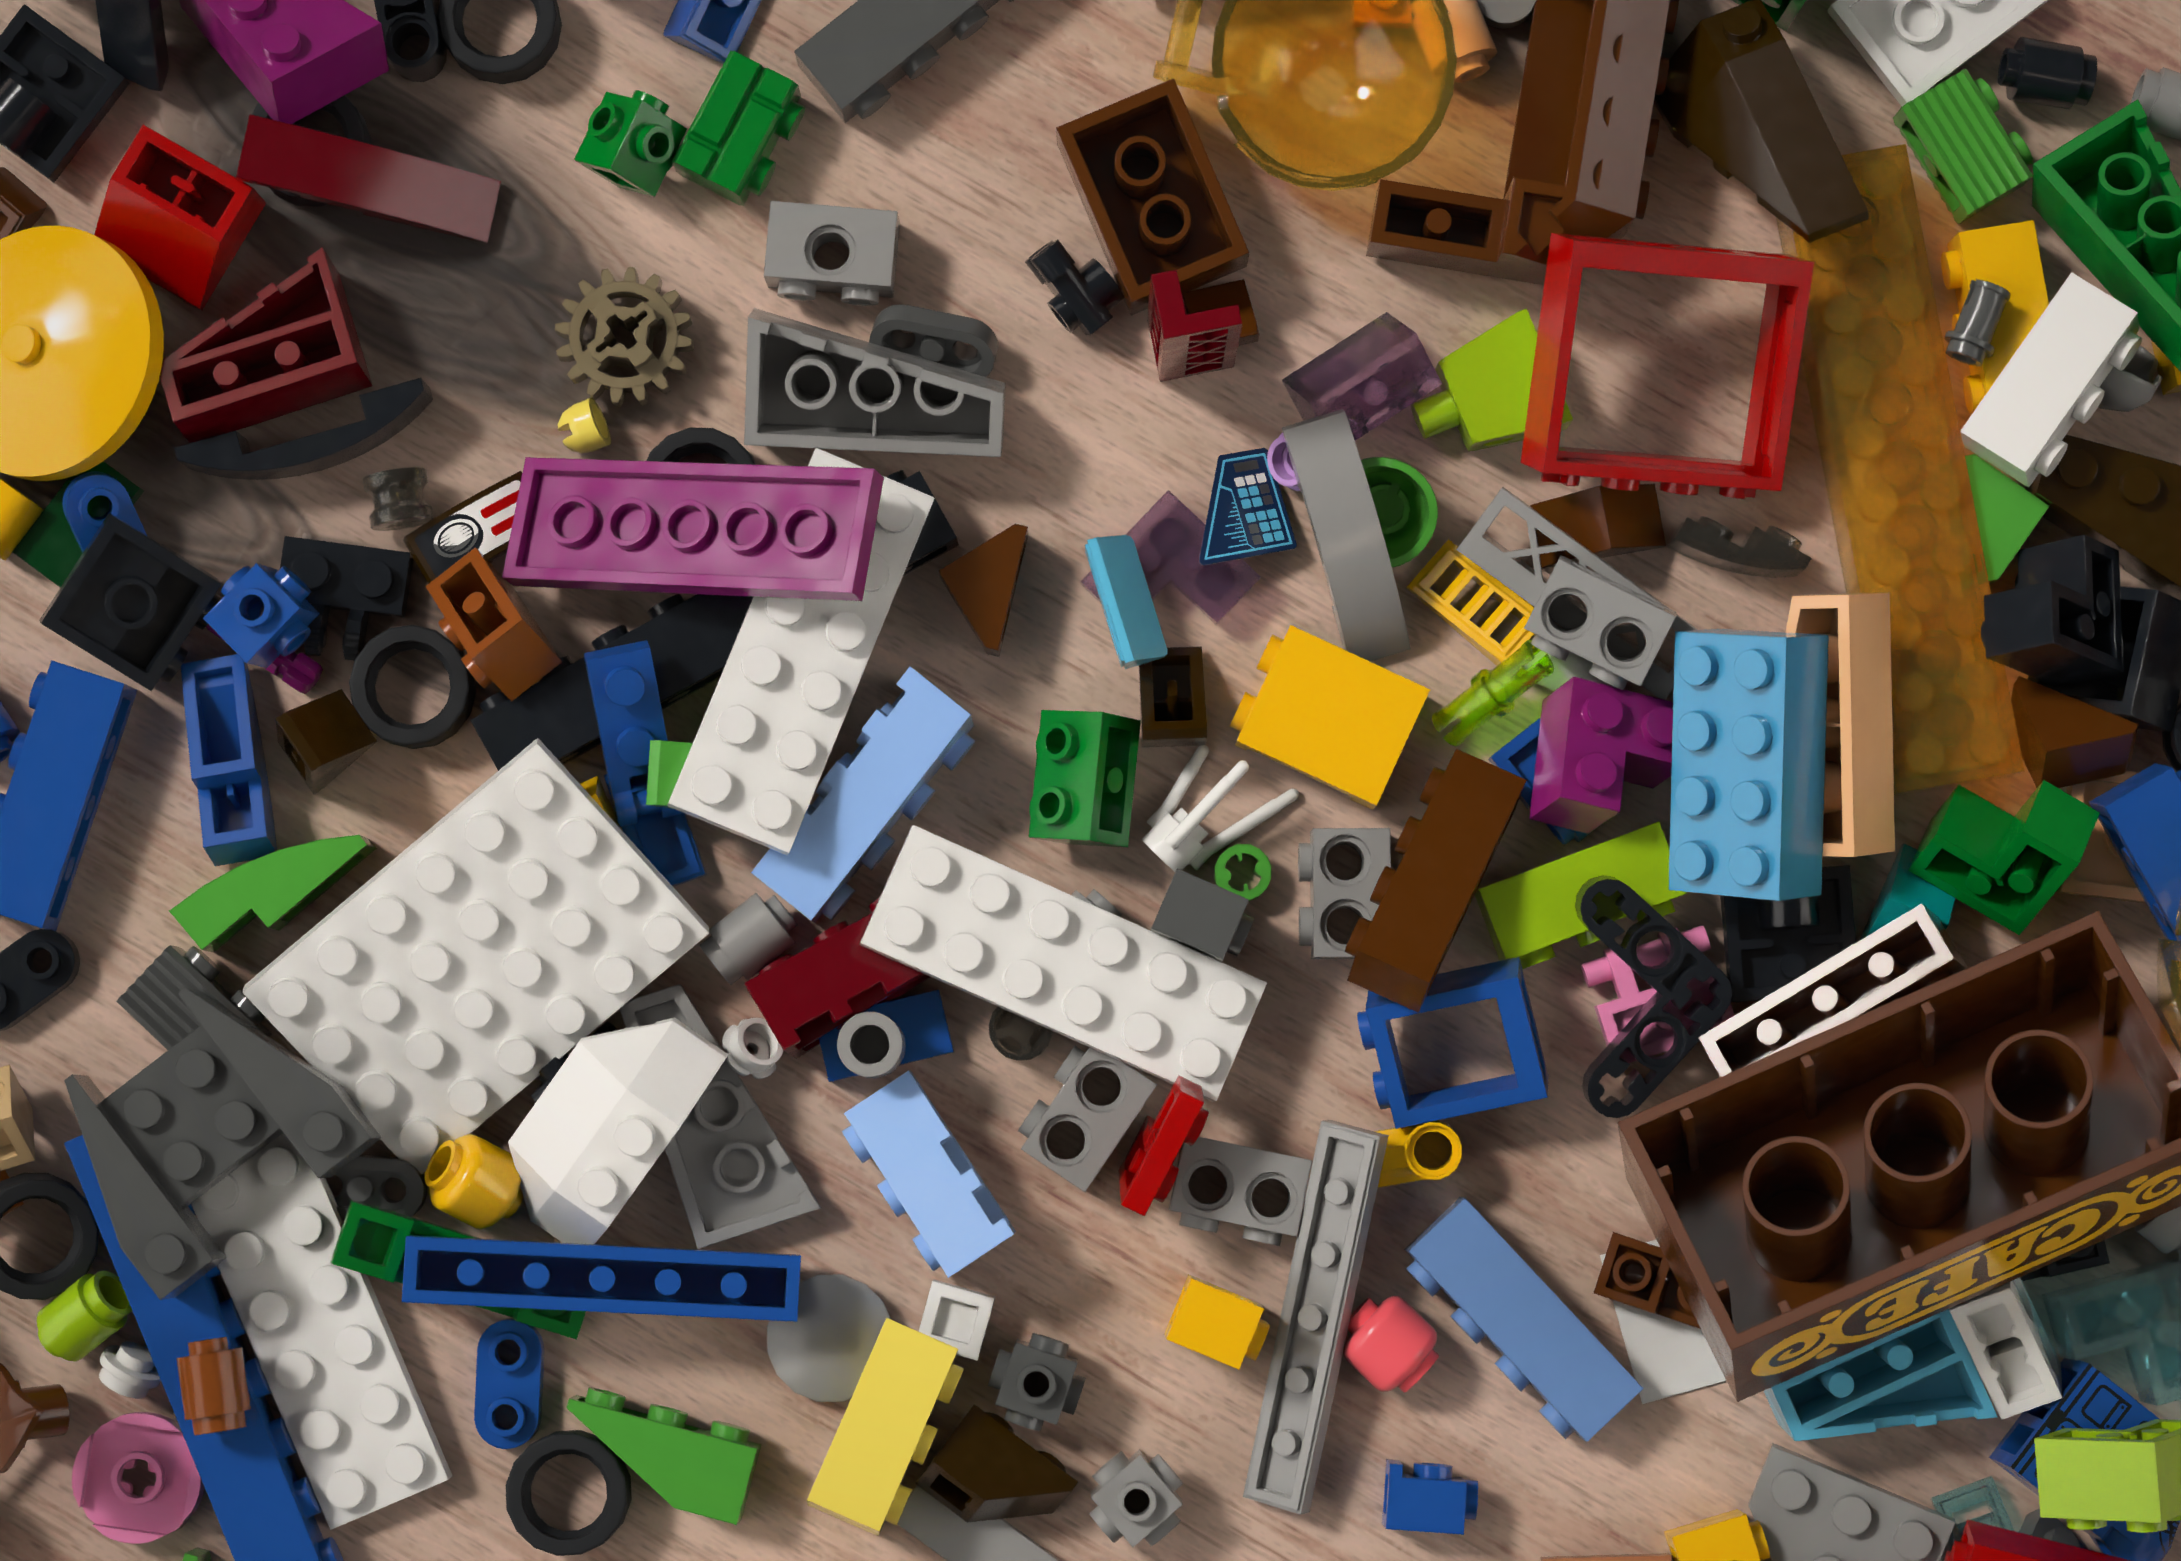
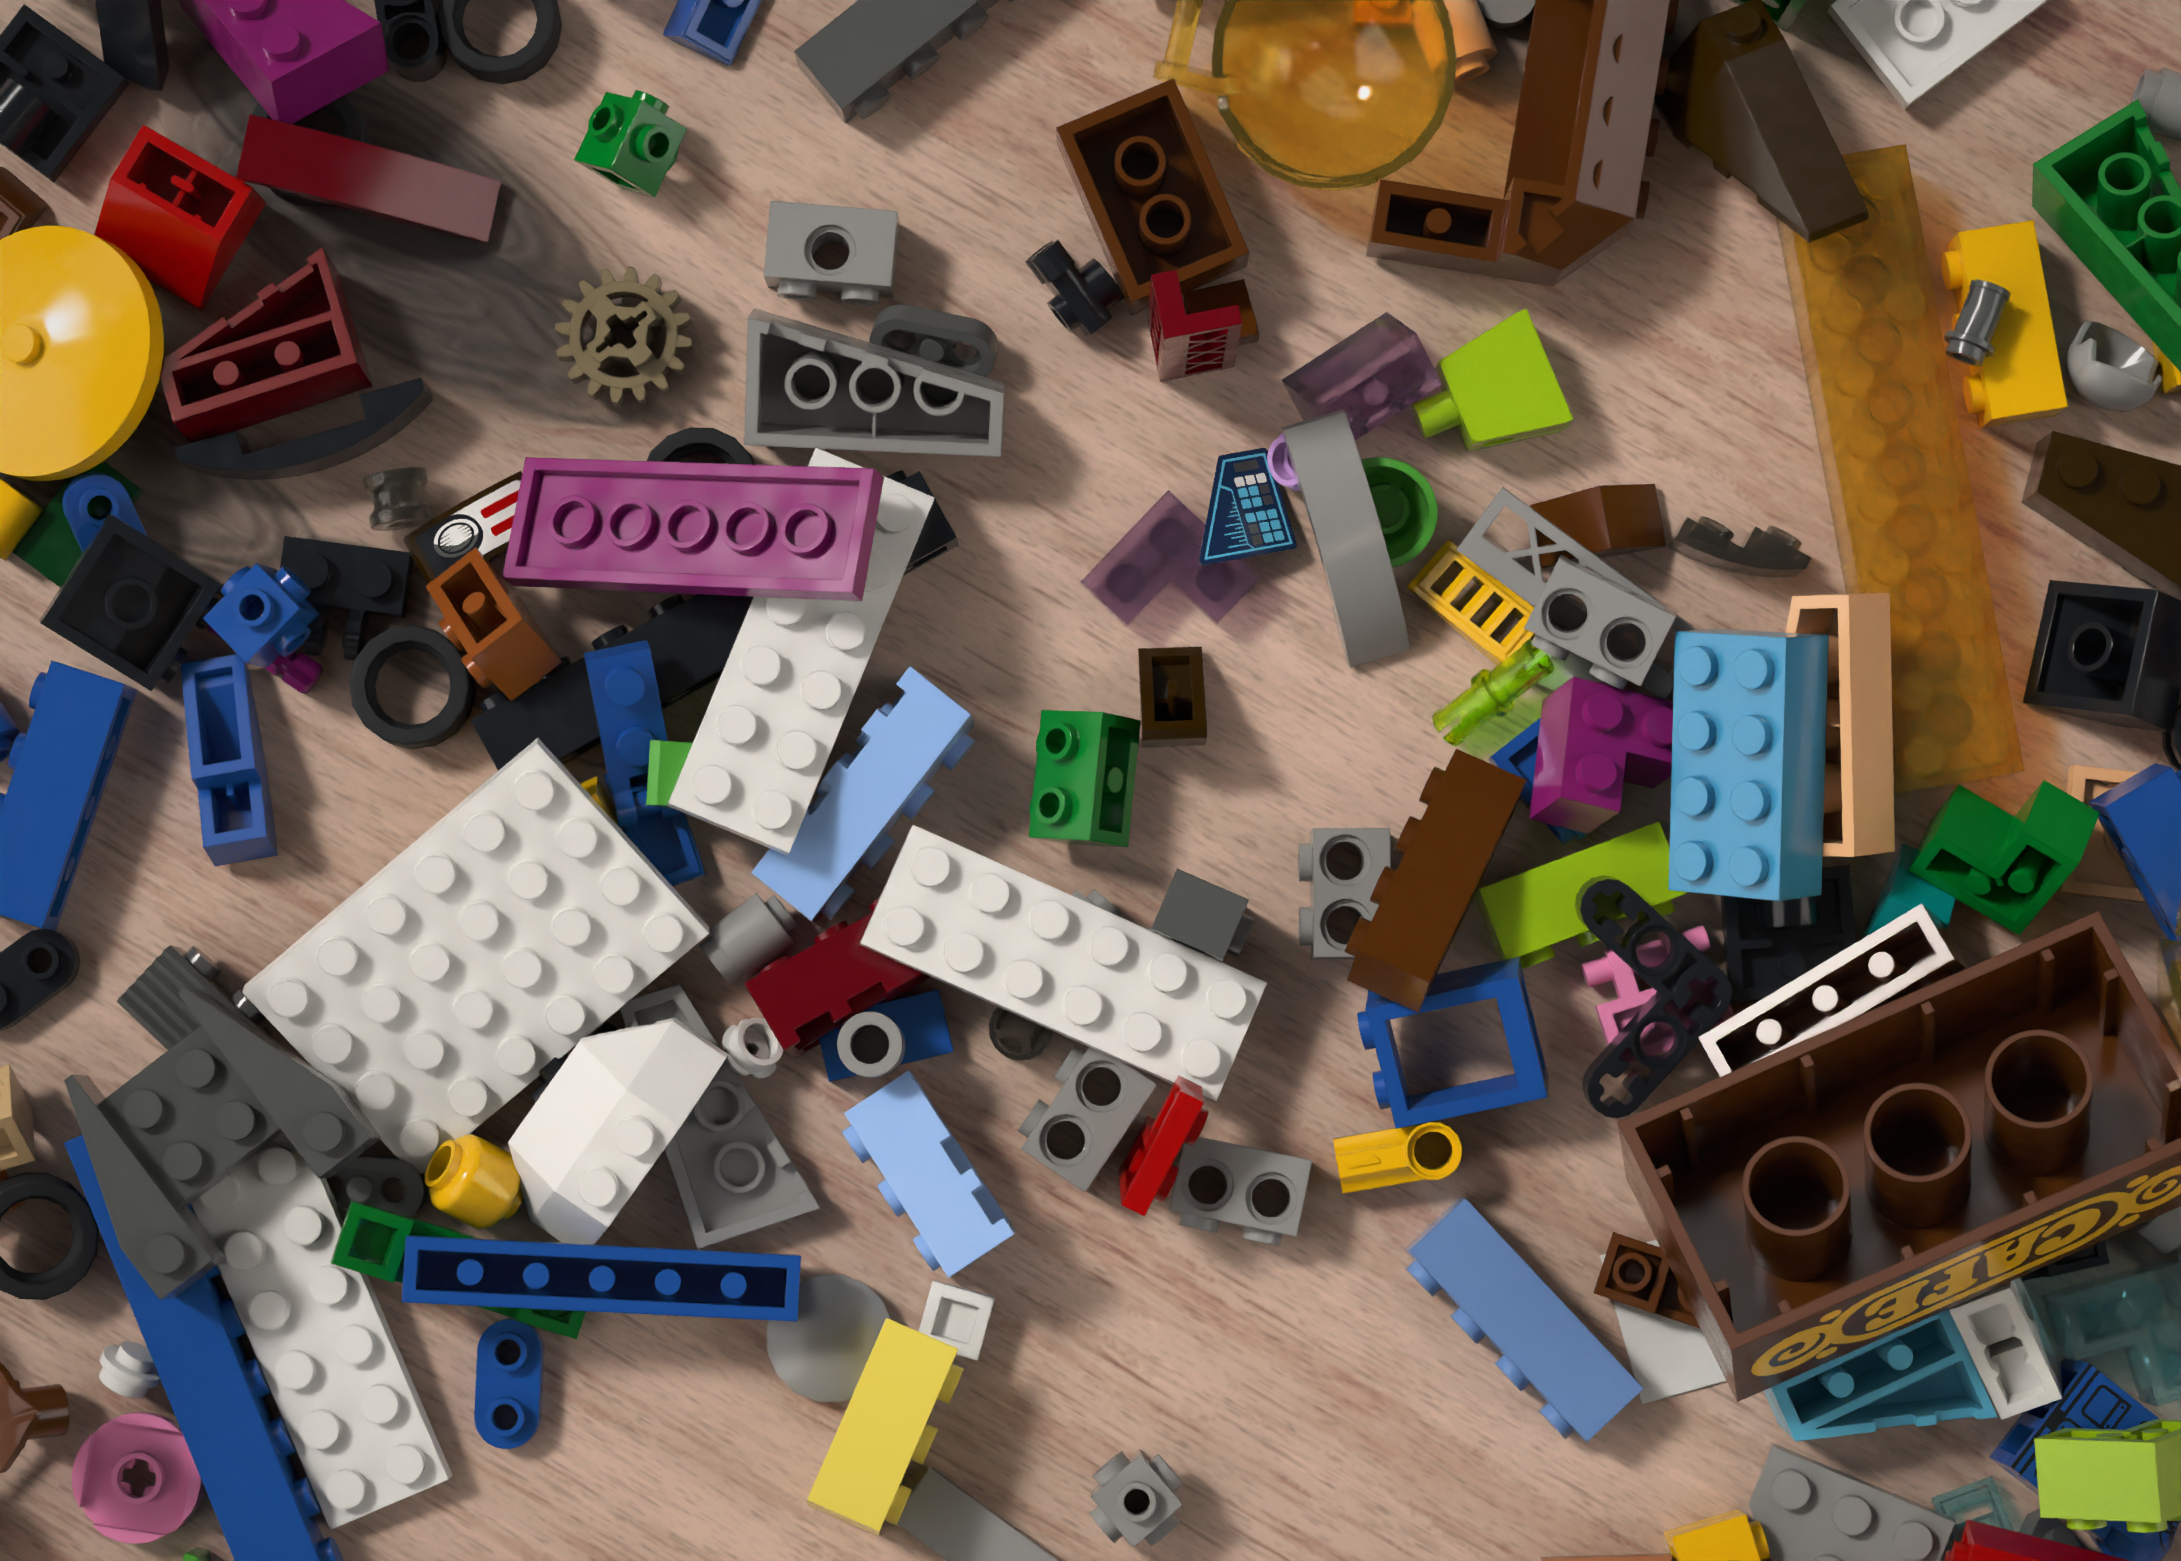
lime brick [37,1271,132,1362] -> none
bright green slope [169,835,377,952] -> none
dark orange brick [176,1336,251,1435] -> none
dark brown slope [275,689,378,795] -> none
black tyre [505,1430,632,1556] -> none
light yellow hinge [558,398,611,454] -> none
bright green slope [567,1387,762,1525] -> none
green brick [672,51,805,206] -> none
dark brown slope [915,1404,1078,1523] -> none
reddish brown slope [938,524,1029,657] -> none
dark grey brick [988,1333,1086,1432] -> none
medium azure slope [1085,535,1168,669] -> none
white plant [1141,745,1299,872] -> none
yellow brick [1164,1274,1270,1370] -> none
bright green bush [1214,844,1271,902] -> none
yellow panel [1230,625,1430,810] -> none
light grey tile [1243,1120,1389,1515] -> none
coral head [1343,1296,1439,1393] -> none
blue brick [1382,1459,1478,1535] -> none
red window [1520,233,1814,500] -> none
bright green brick [1893,69,2033,224] -> none
bright green slope [1951,454,2049,589] -> none
white brick [1960,272,2142,487] -> none
black brick [1981,535,2124,687] -> none
black brick [1998,37,2097,109] -> none
reddish brown slope [2006,676,2139,788] -> none

